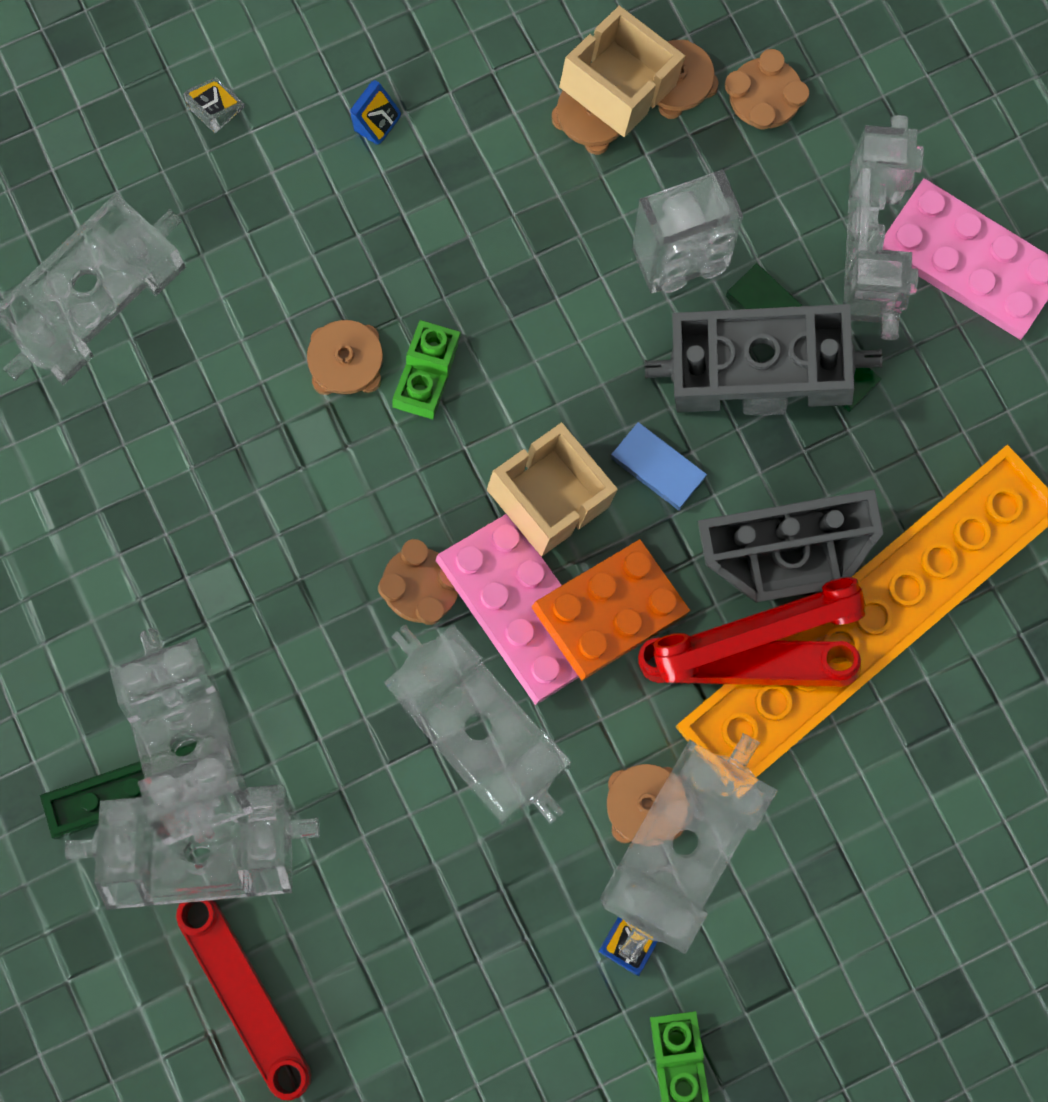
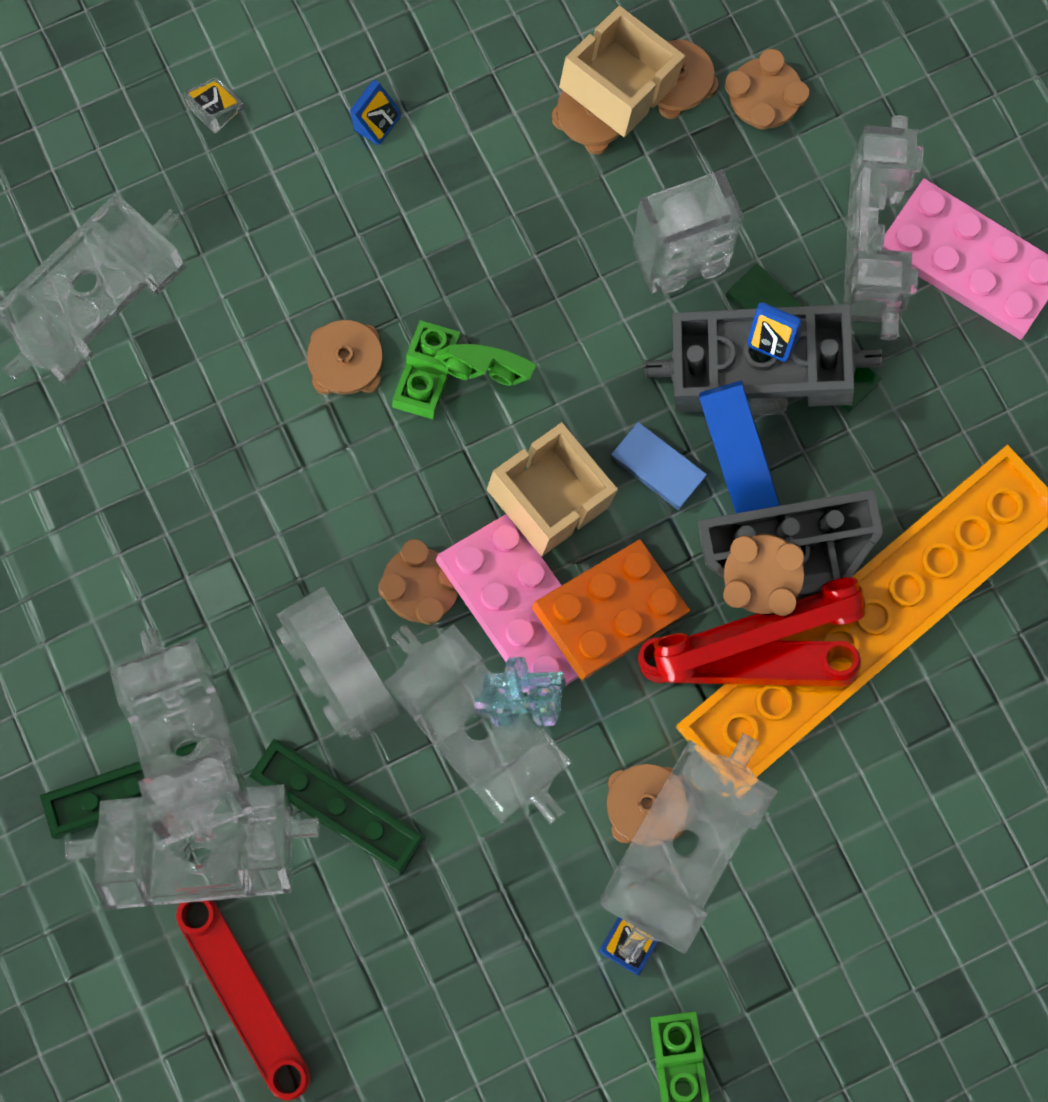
none -> dark green tile [249,738,425,875]
none -> clear brick [276,586,401,743]
none -> bright green slope [435,344,537,386]
none -> clear light blue hips [474,657,566,727]
none -> blue tile [699,380,780,513]
none -> medium nougat piece [723,534,804,616]
none -> slope [748,302,801,362]

